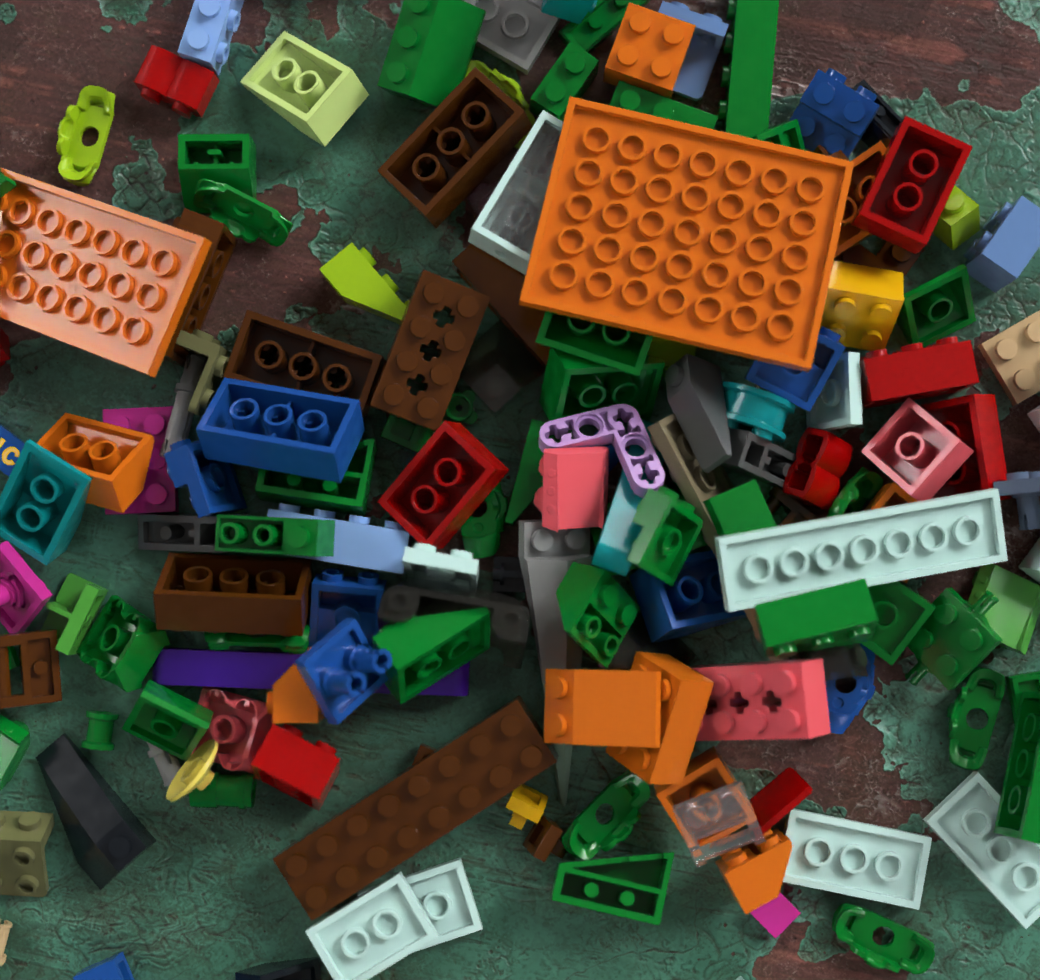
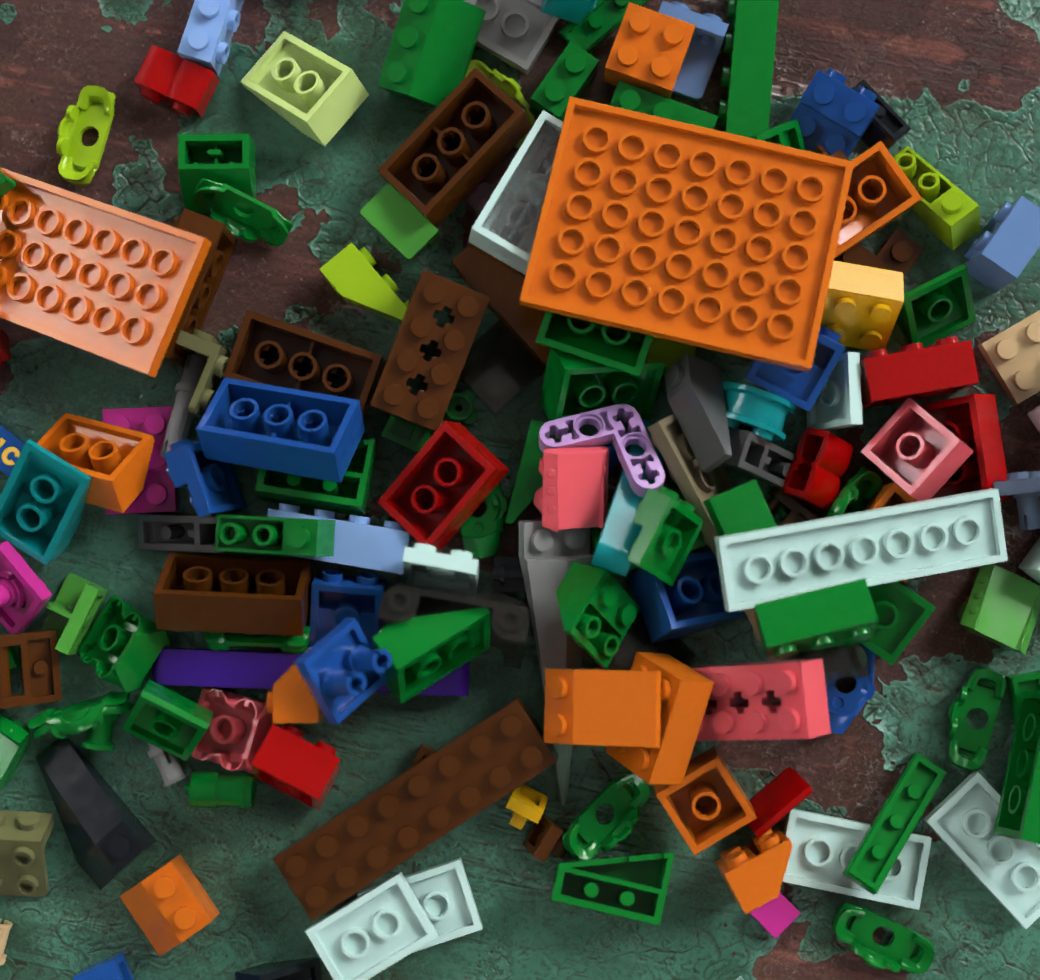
light yellow dish [166,739,218,802] -> none
clear plate [672,780,765,868] -> none
red brick [851,116,973,254] -> none
green plate [905,588,1003,691] -> none
none -> green piece [27,691,133,739]
none -> orange slope [119,854,220,956]
none -> bright green panel [360,182,441,261]
none -> green tile [842,752,947,895]

